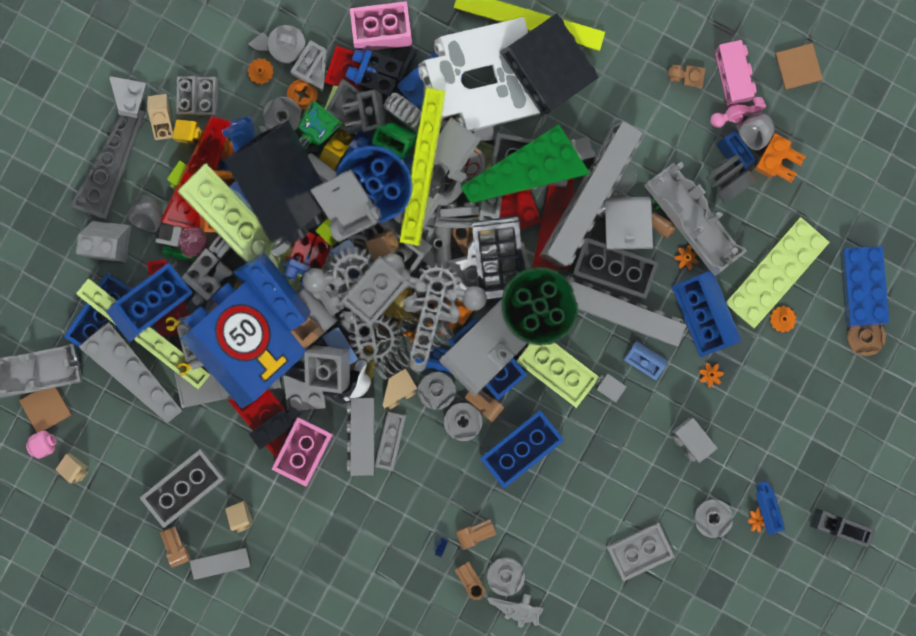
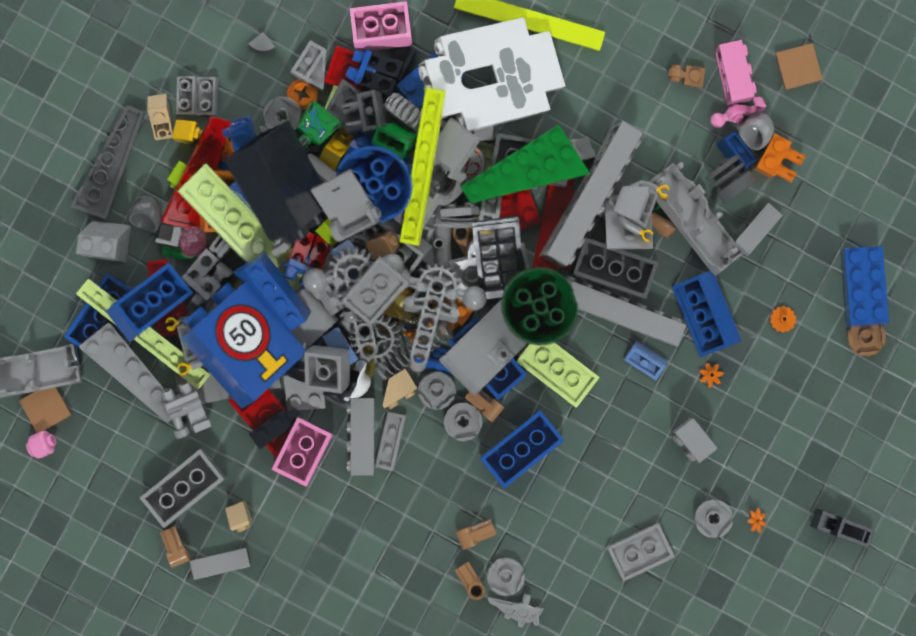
tan slope [55,453,89,484] -> none
light grey wing [110,76,147,118] -> none
orange piece [248,58,274,85] -> none
light grey tile [268,25,305,64] -> none
medium nougat panel [290,316,324,349] -> none
clear blue tile [435,537,449,558] -> none
black panel [500,13,599,116] -> none
light grey brick [596,374,627,403] -> none
orange plant [674,245,699,270] -> none
yellowish green plate [726,217,830,329] -> none
blue hinge [756,481,785,535] -> none
none -> light grey hips [161,381,211,439]
none -> light grey torso [609,180,670,242]
none -> light grey tile [733,203,783,256]

